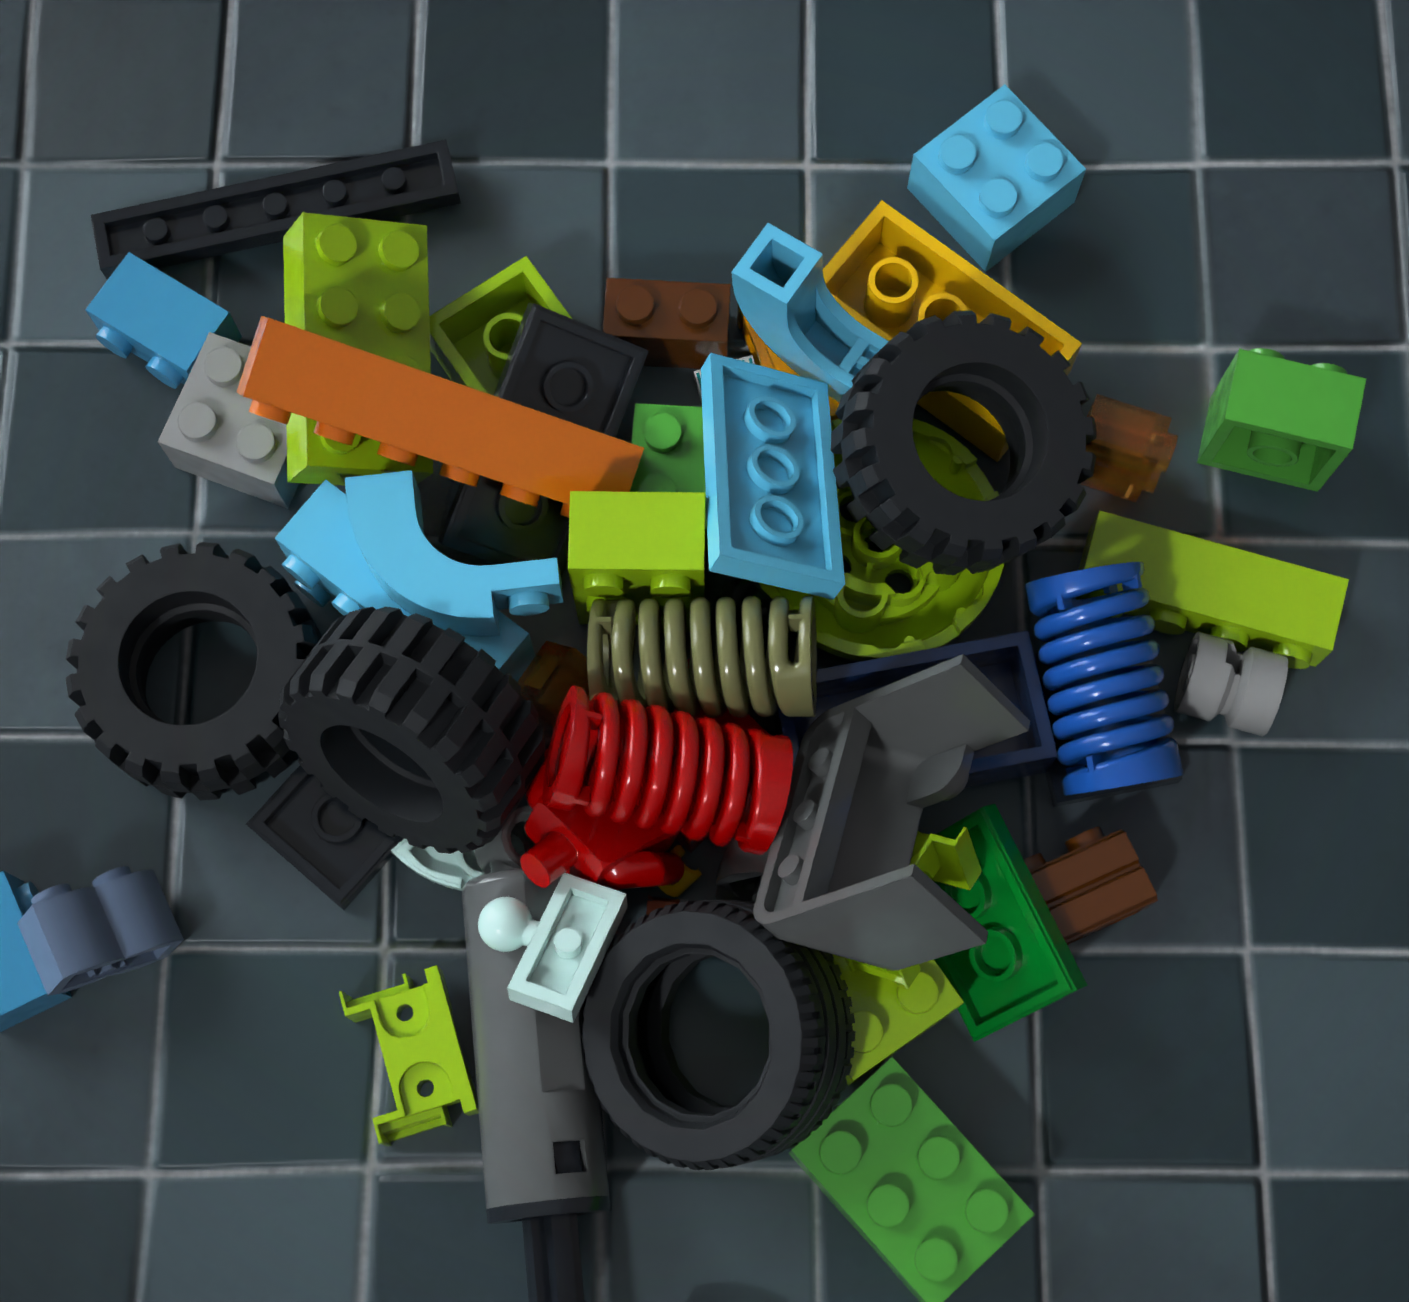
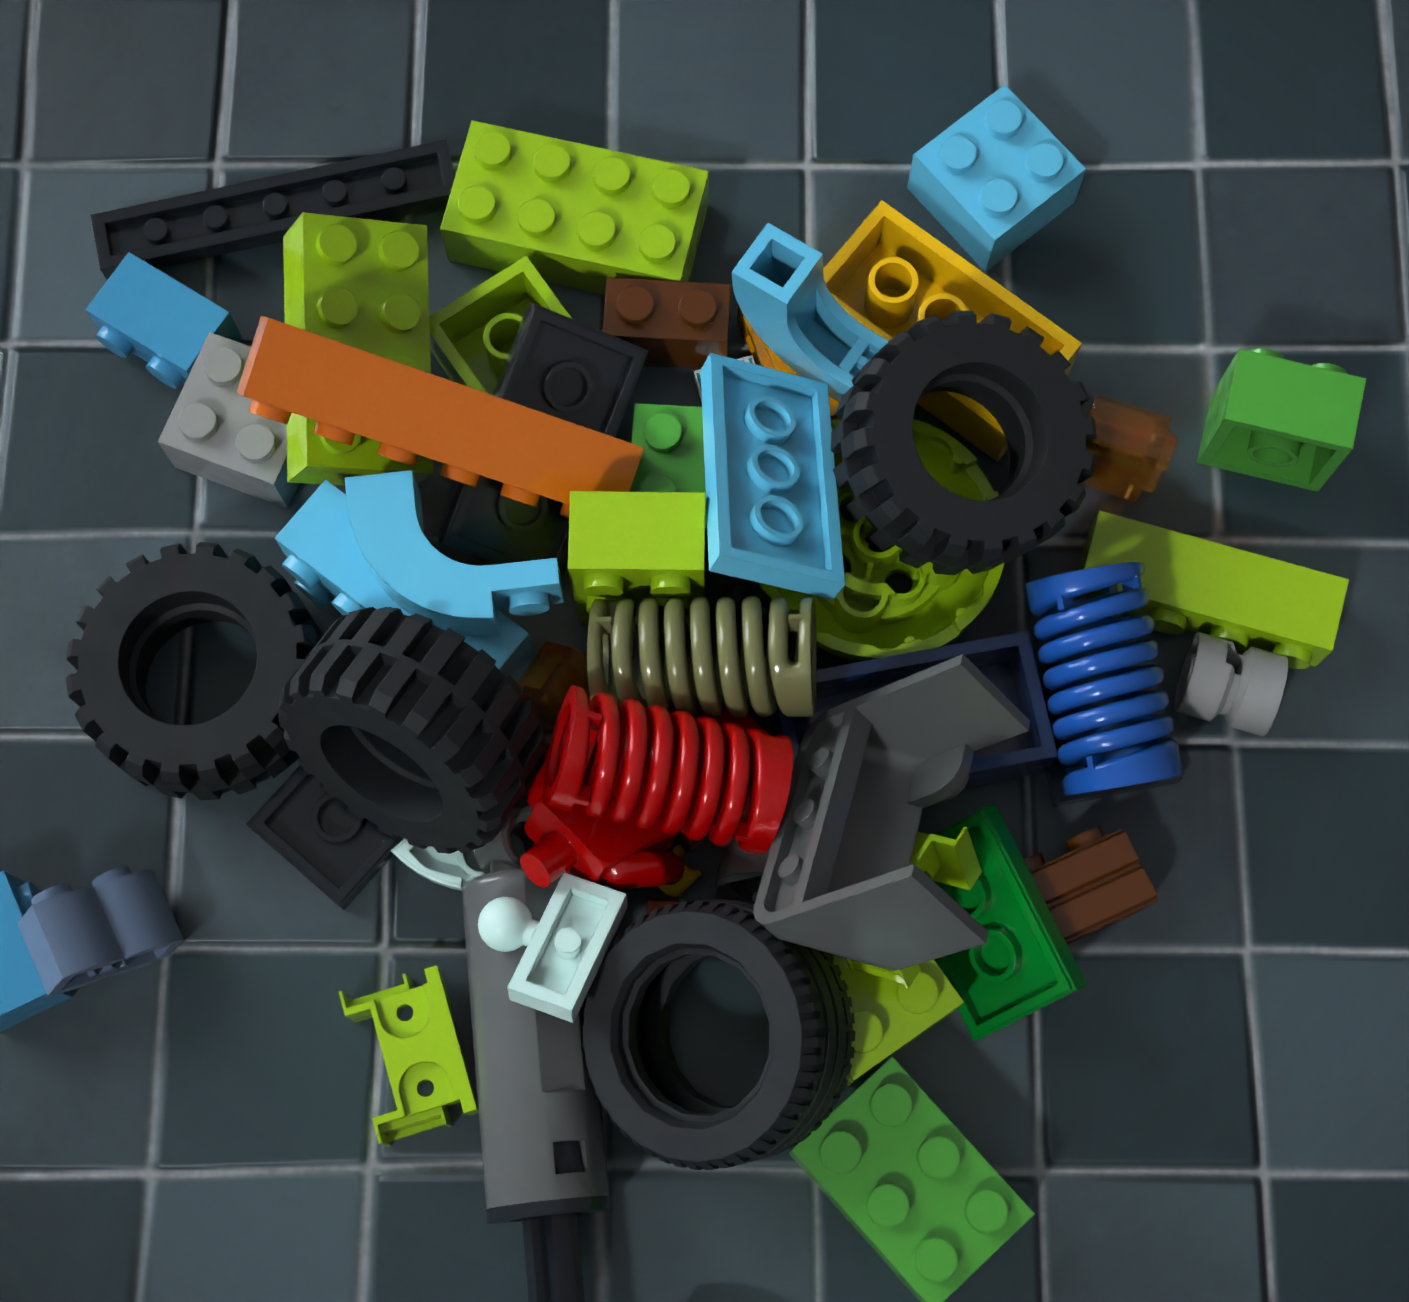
none -> lime brick [440,120,709,295]

